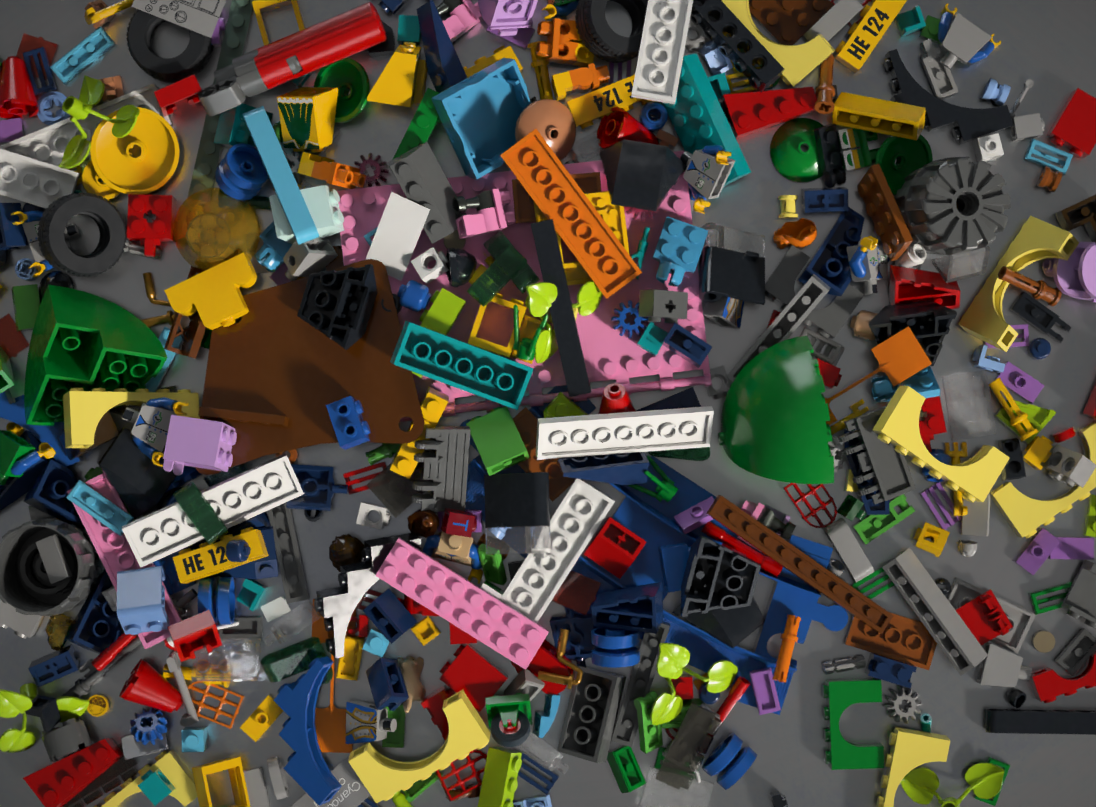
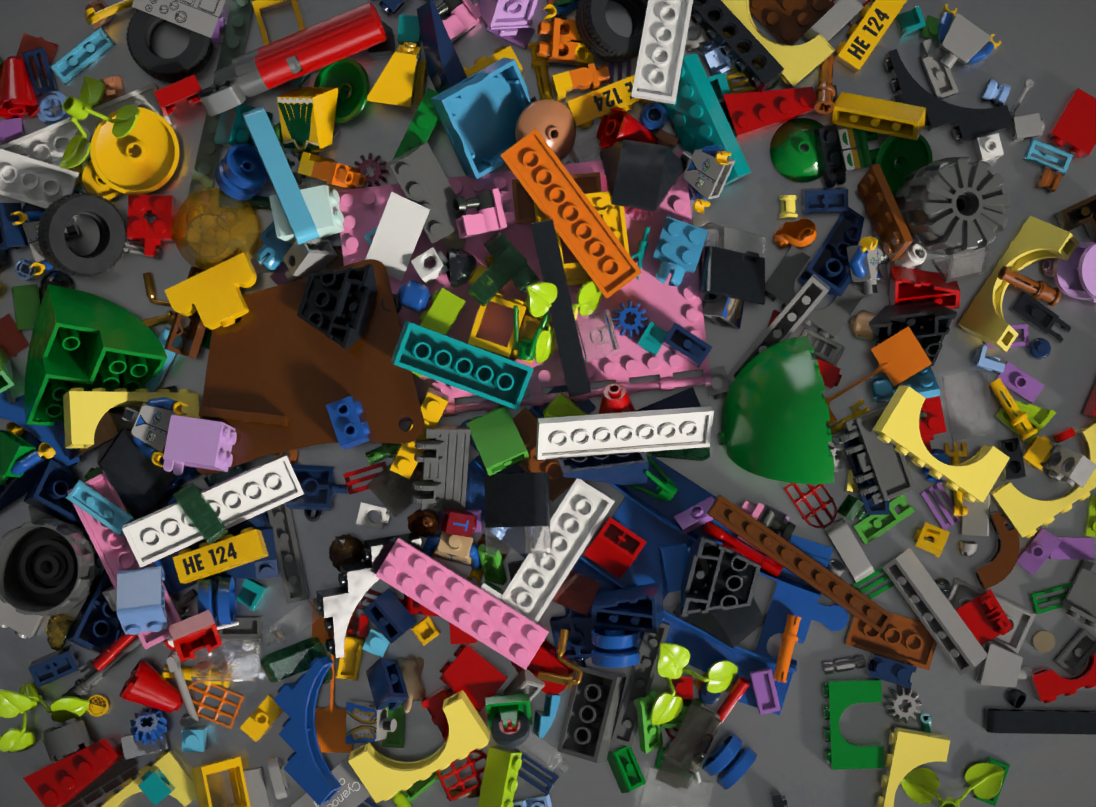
black panel [25,695,61,732] -> none
light grey slope [36,534,72,584] -> none
dark blue piece [226,540,251,562] -> none
white sticker [260,595,291,622] -> none
dark grey brick [639,289,688,324] -> none
none -> clear slope [576,309,621,362]
none -> reddish brown arch [972,511,1020,589]

